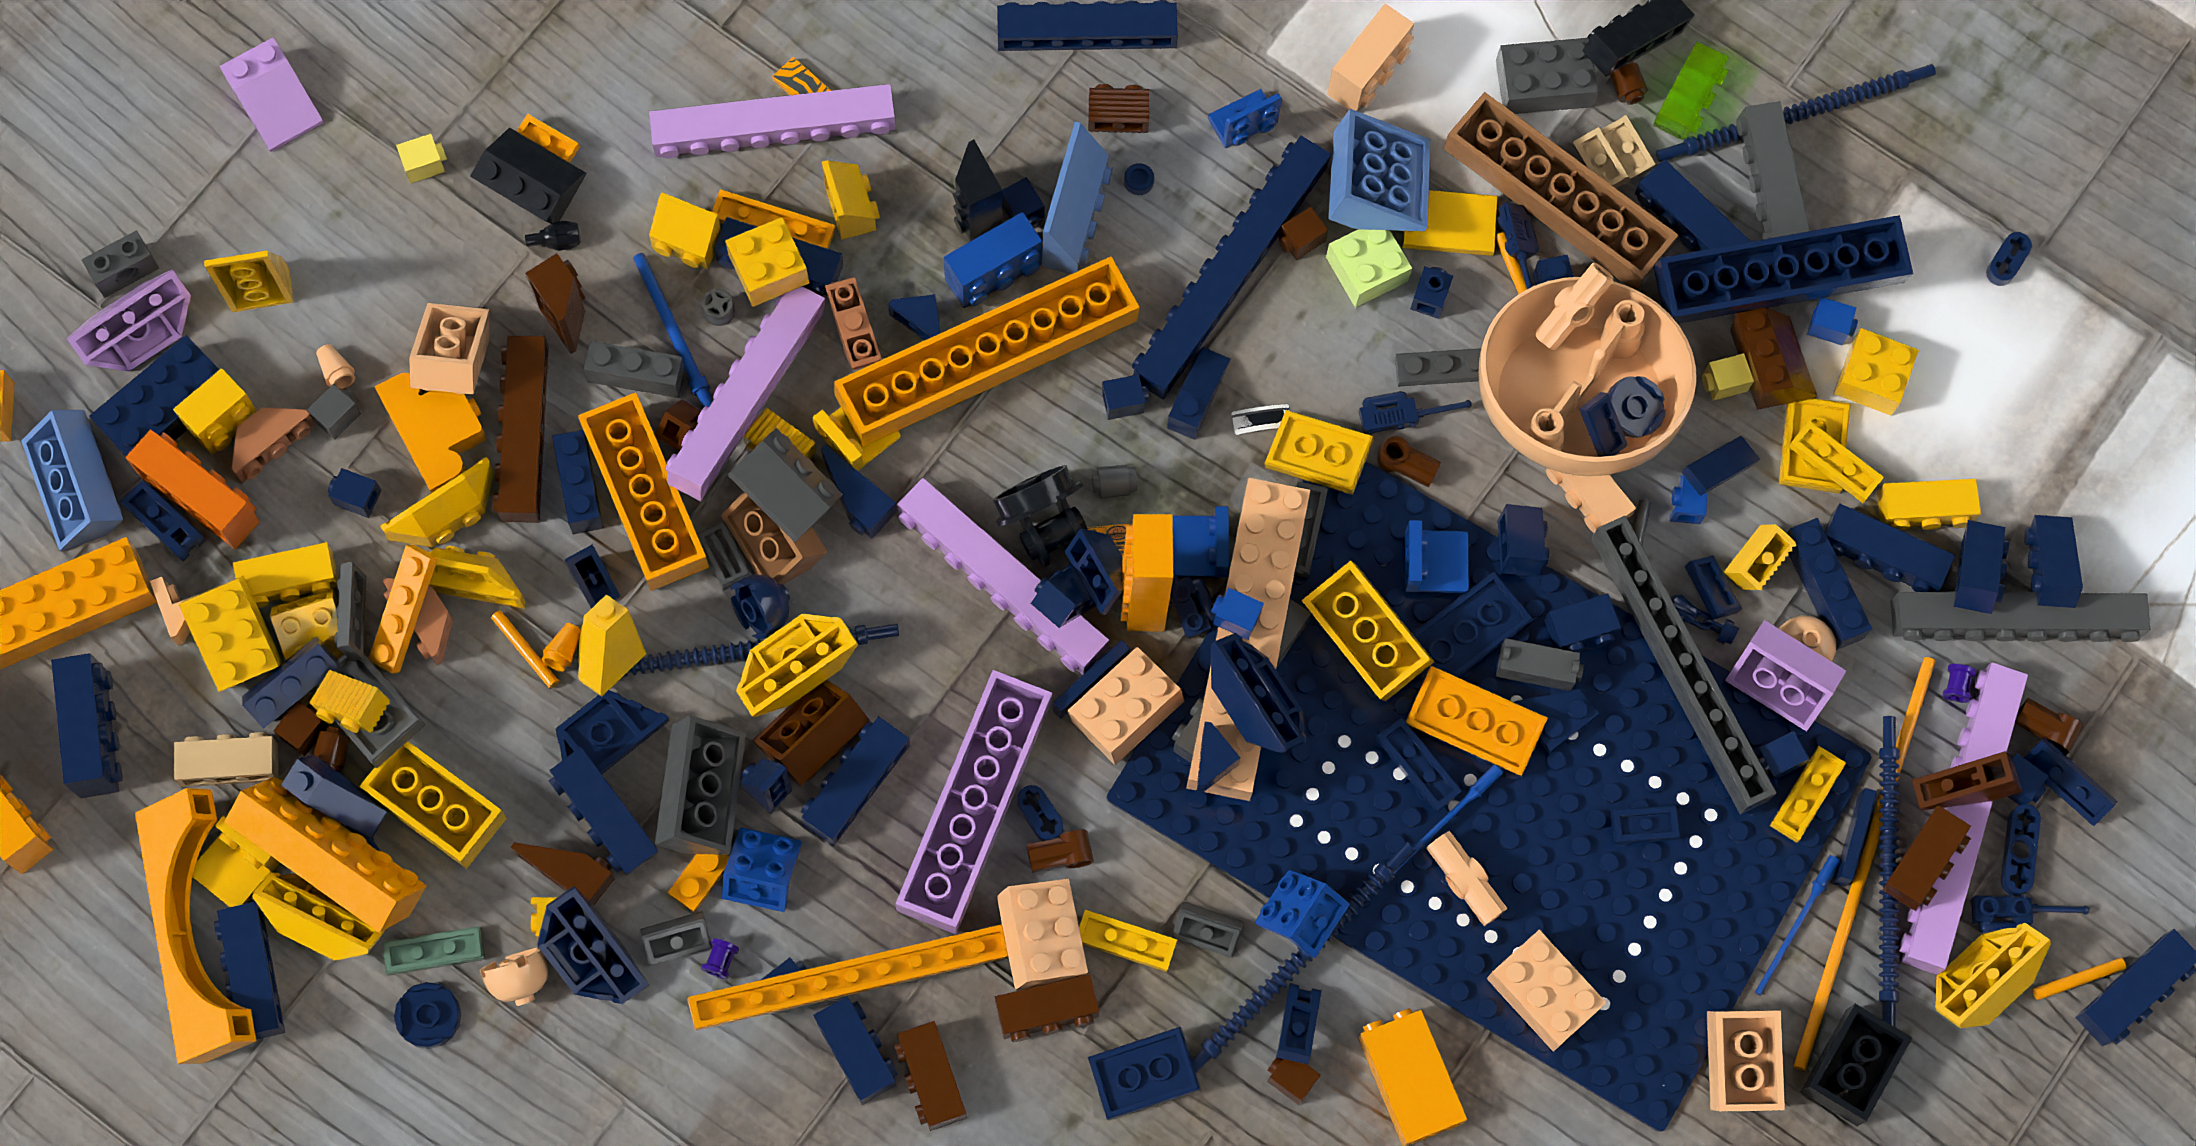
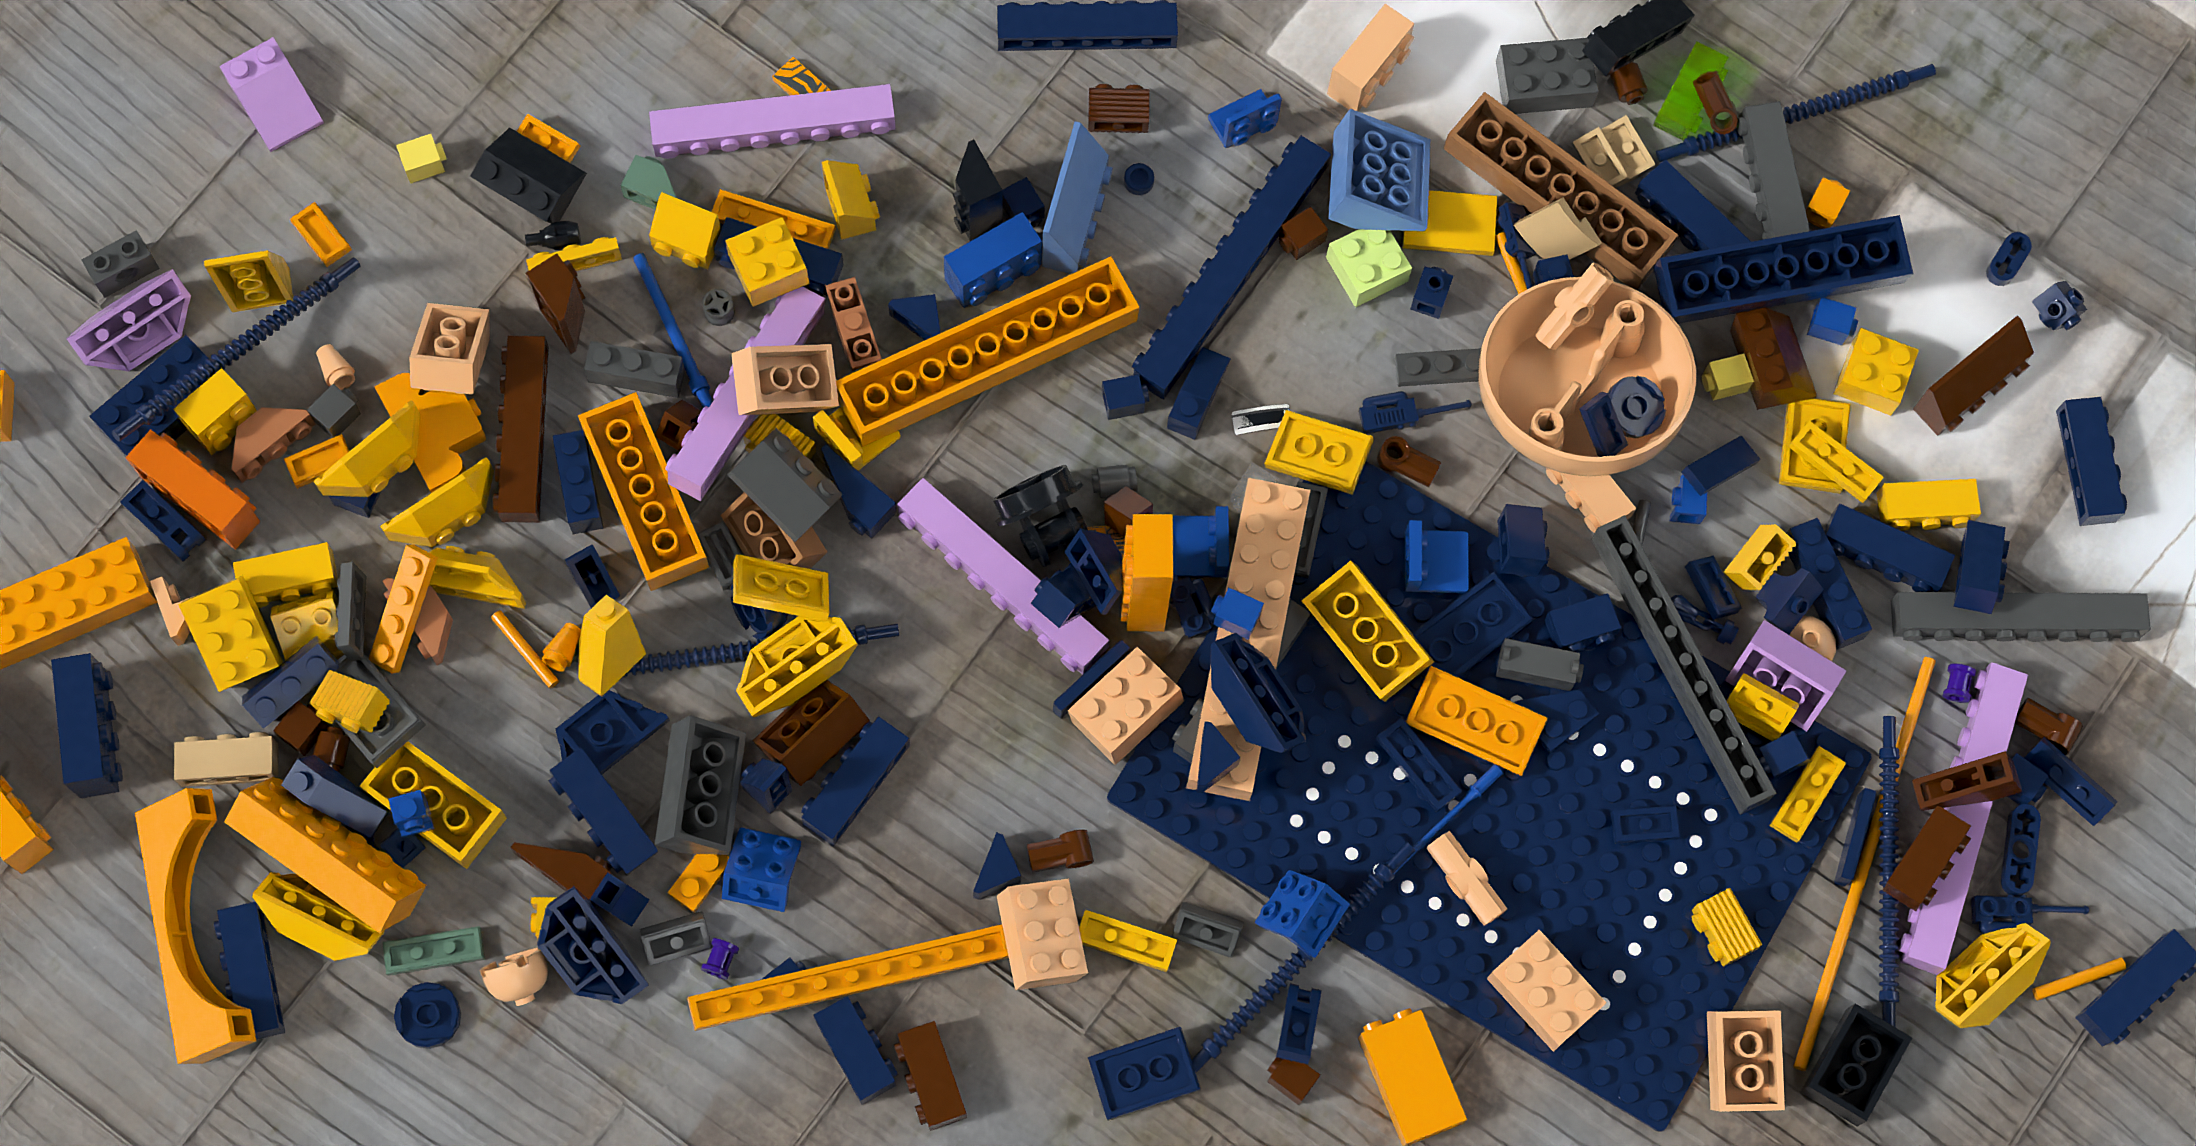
medium blue slope [21,410,123,551] -> none
yellow bracket [193,816,280,907] -> none
lavender brick [896,670,1052,935] -> none
reddish brown brick [995,974,1099,1042] -> none
dark blue beam [1017,785,1063,841] -> none
blue piece [1755,855,1841,996] -> none
dark blue brick [2024,515,2083,608] -> none
none -> dark blue hose [112,257,361,442]
none -> light orange tile [284,434,350,489]
none -> light orange tile [290,202,352,267]
none -> yellow wedge [313,400,420,497]
none -> dark blue tile [379,828,426,868]
none -> blue brick [388,790,434,838]
none -> yellow plate [526,237,622,271]
none -> dark blue brick [589,872,650,927]
none -> sand green slope [620,155,677,210]
none -> light nougat brick [731,344,839,415]
none -> yellow tile [733,554,830,621]
none -> dark blue slope [973,832,1021,900]
none -> reddish brown brick [1104,486,1153,537]
none -> tan slope [1514,197,1602,260]
none -> yellow brick [1692,888,1762,967]
none -> reddish brown piece [1693,71,1738,134]
none -> yellow plate [1726,672,1800,741]
none -> dark blue brick [1756,568,1824,635]
none -> light orange brick [1805,177,1850,229]
none -> reddish brown slope [1913,315,2034,436]
none -> dark blue brick [2032,281,2087,331]
none -> dark blue brick [2056,397,2127,526]

